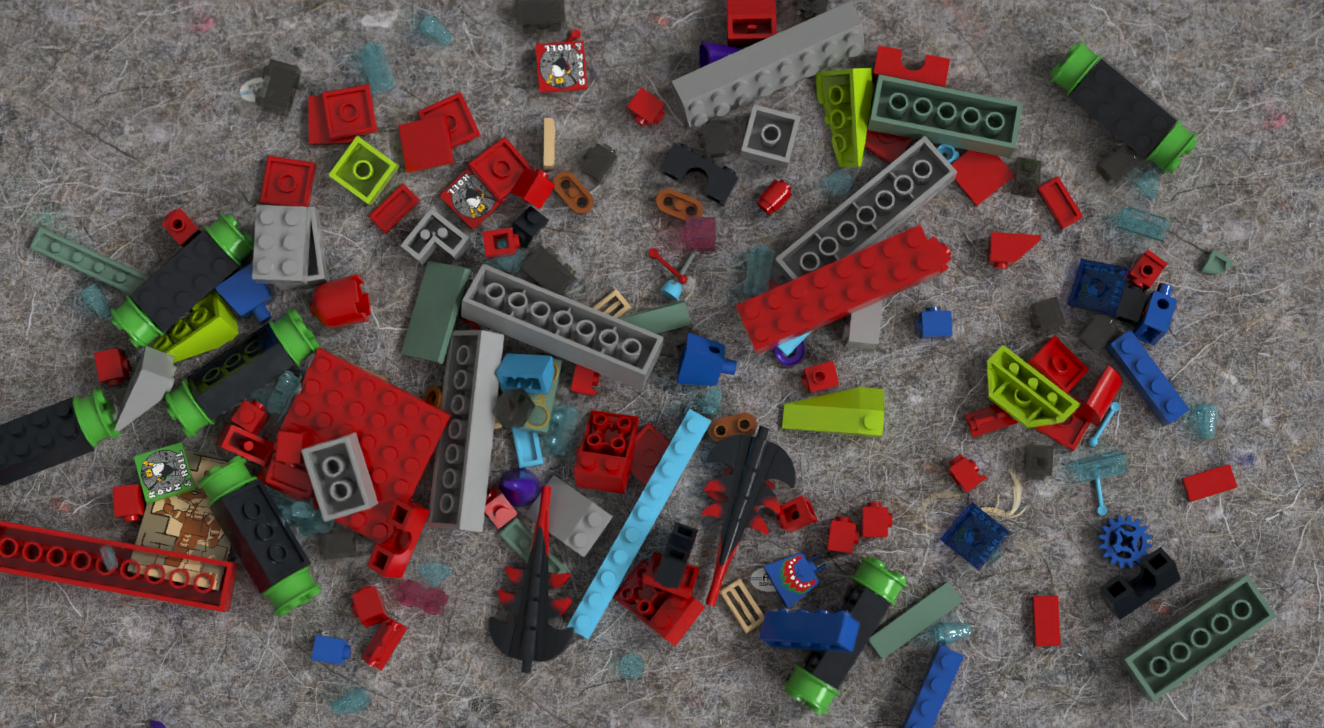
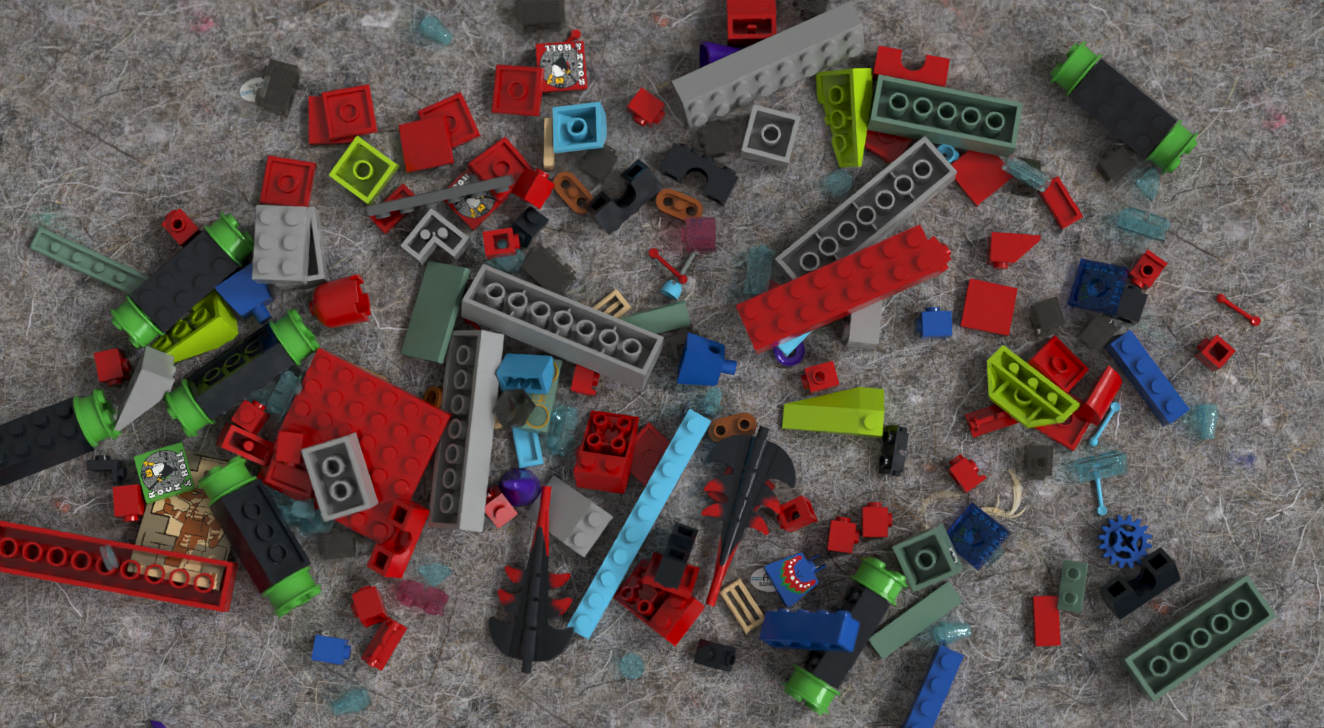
clear light blue cone [79,283,111,321] -> none
clear light blue hinge [359,42,397,95] -> none
sand green tile [499,517,568,574] -> none
red brick [756,179,792,216] -> none
blue torso [1133,283,1177,345] -> none
red tile [1181,464,1238,502] -> none
sand green tile [1199,249,1234,275] -> none
none -> black bracket [87,455,127,485]
none -> dark grey plate [366,174,514,219]
none -> red tile [491,64,545,117]
none -> medium azure slope [552,102,607,153]
none -> black arch [584,159,663,235]
none -> black bracket [694,639,736,672]
none -> black hinge [878,425,909,477]
none -> sand green brick [892,523,963,592]
none -> red tile [960,278,1018,337]
none -> clear light blue slope [1001,154,1052,192]
none -> sand green hinge [1057,560,1088,613]
none -> red brick [1194,334,1236,372]
none -> red hinge [1216,293,1261,326]

